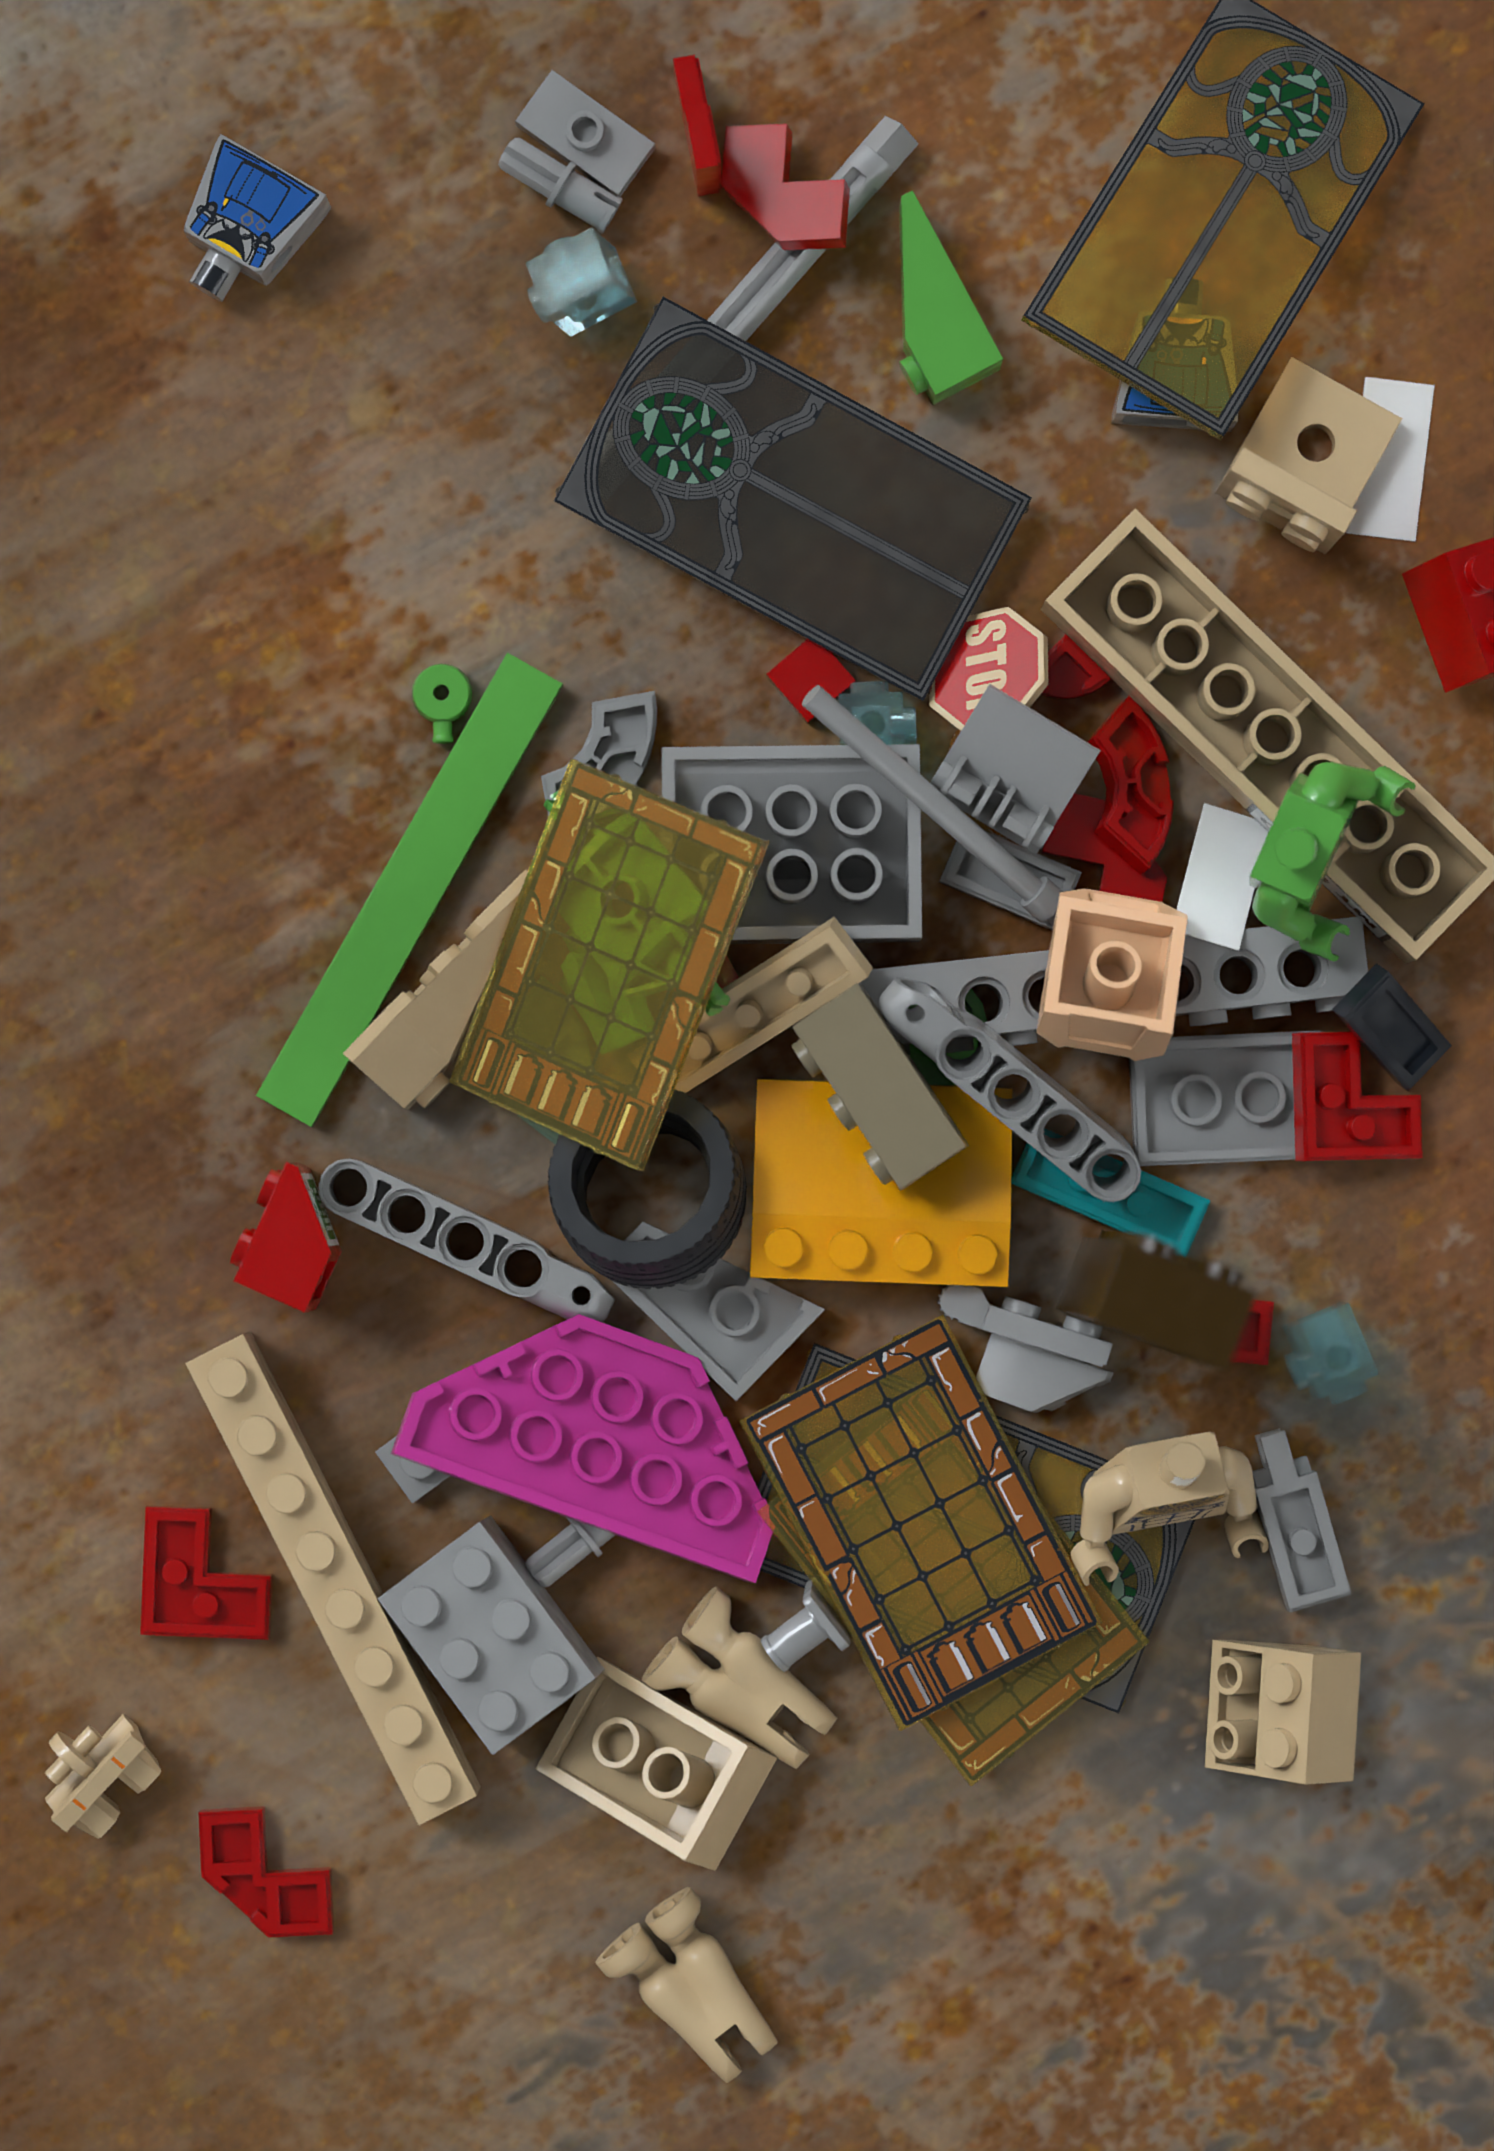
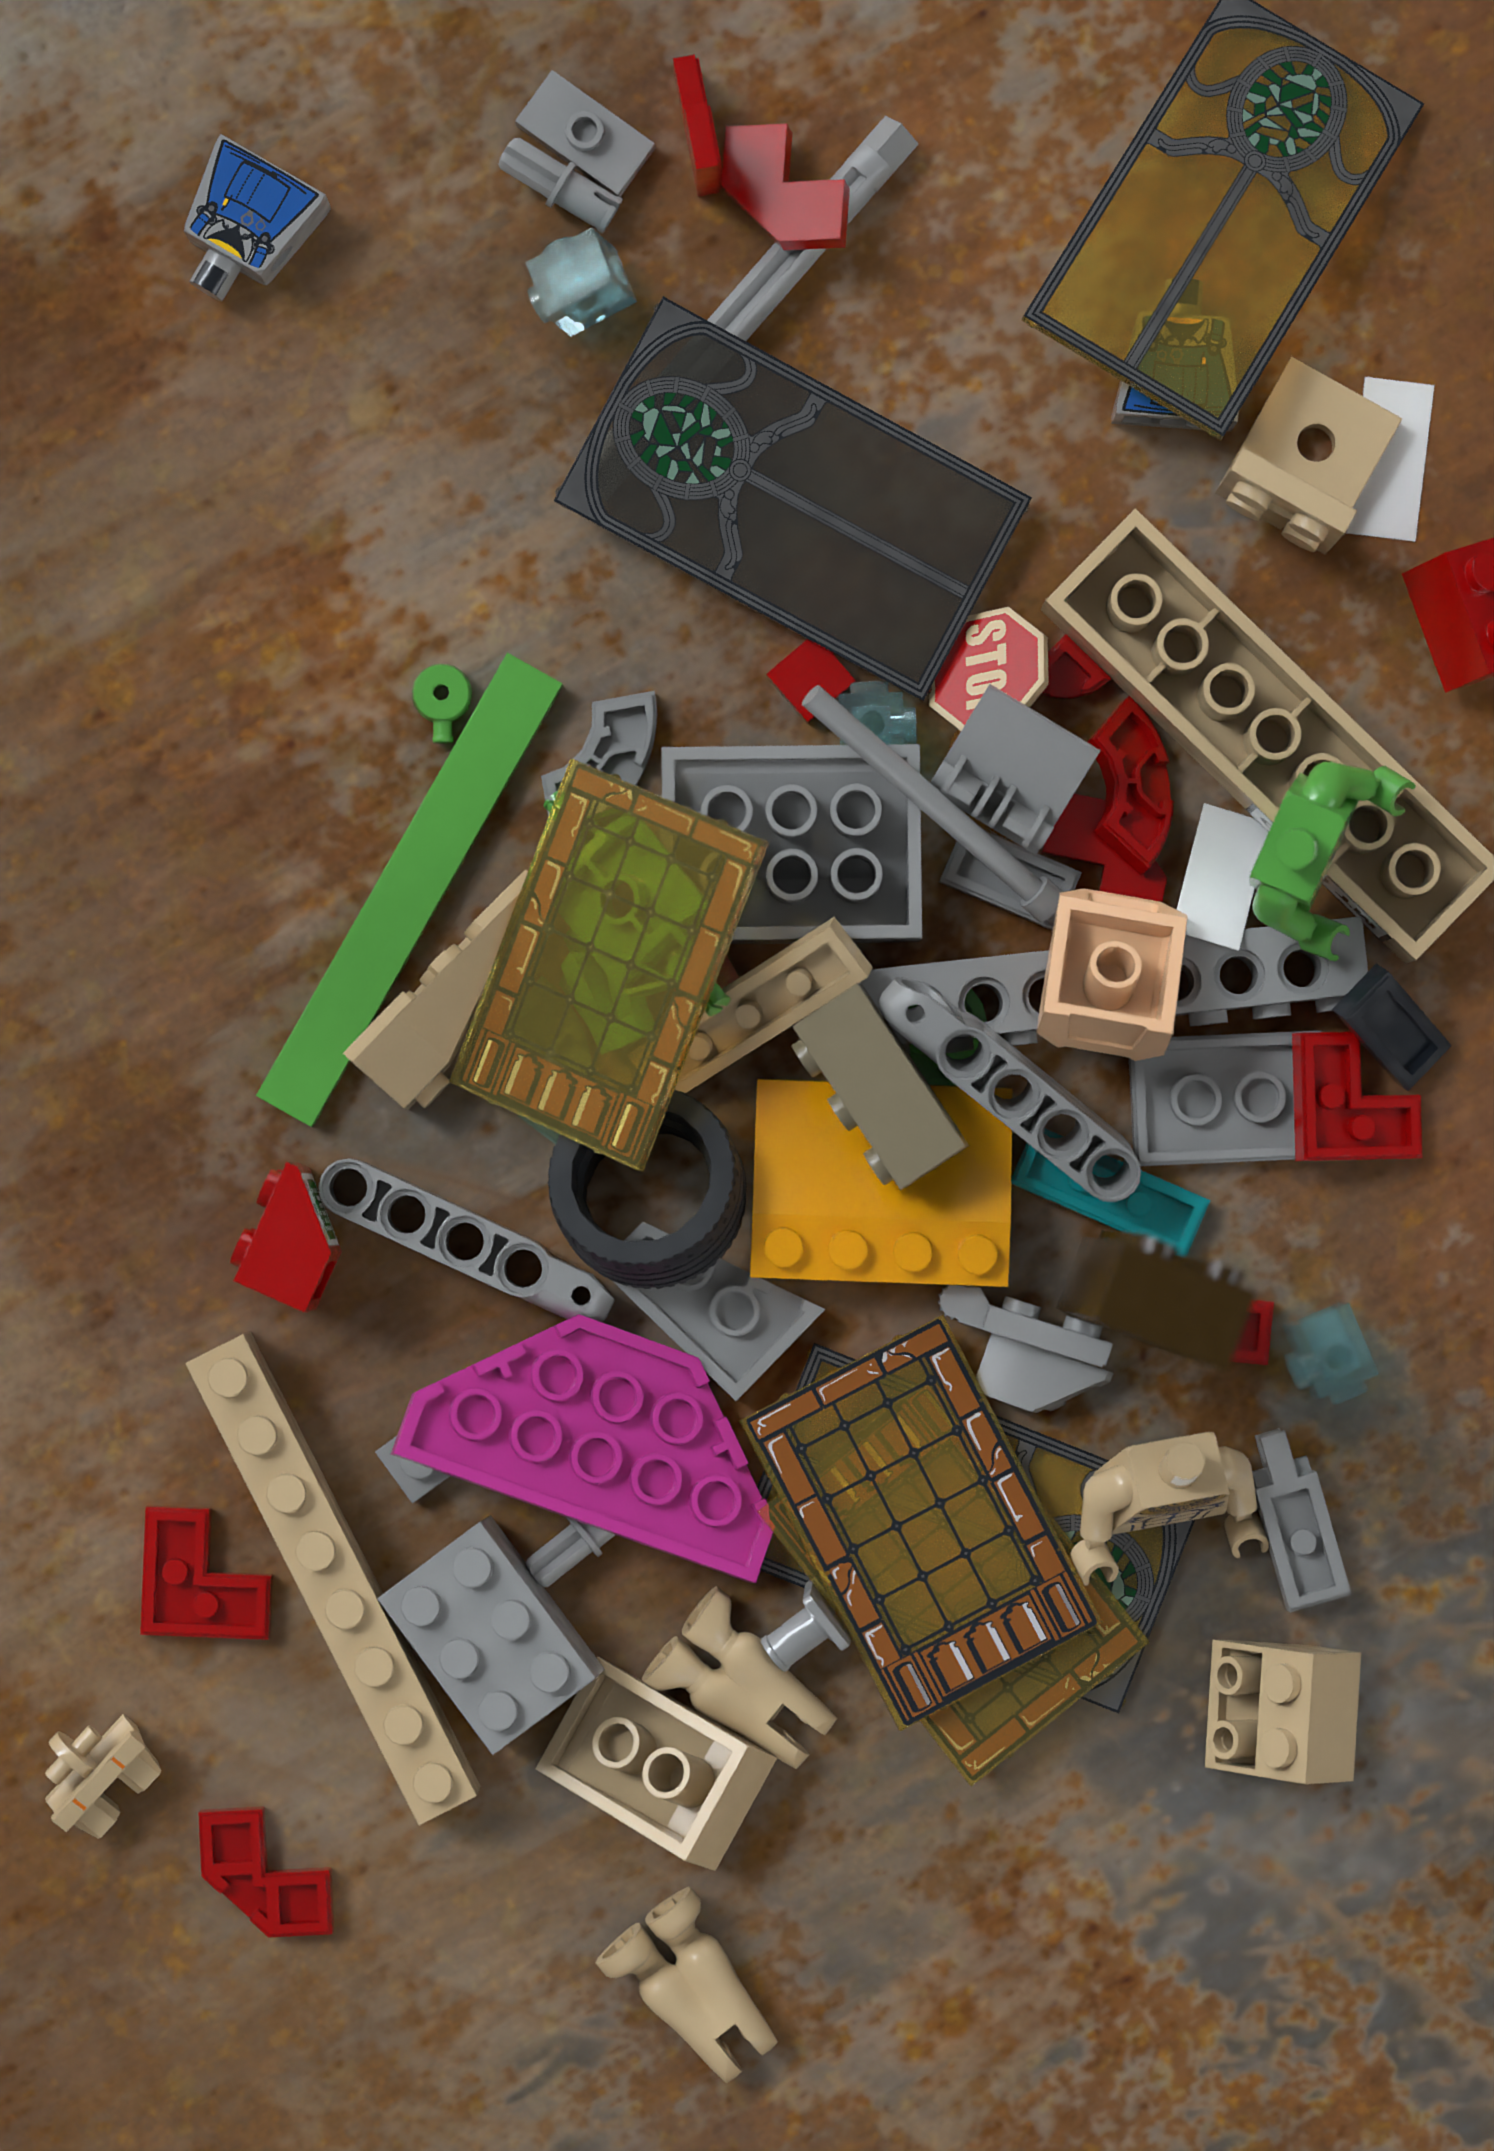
bright green slope [899,190,1003,405] -> none

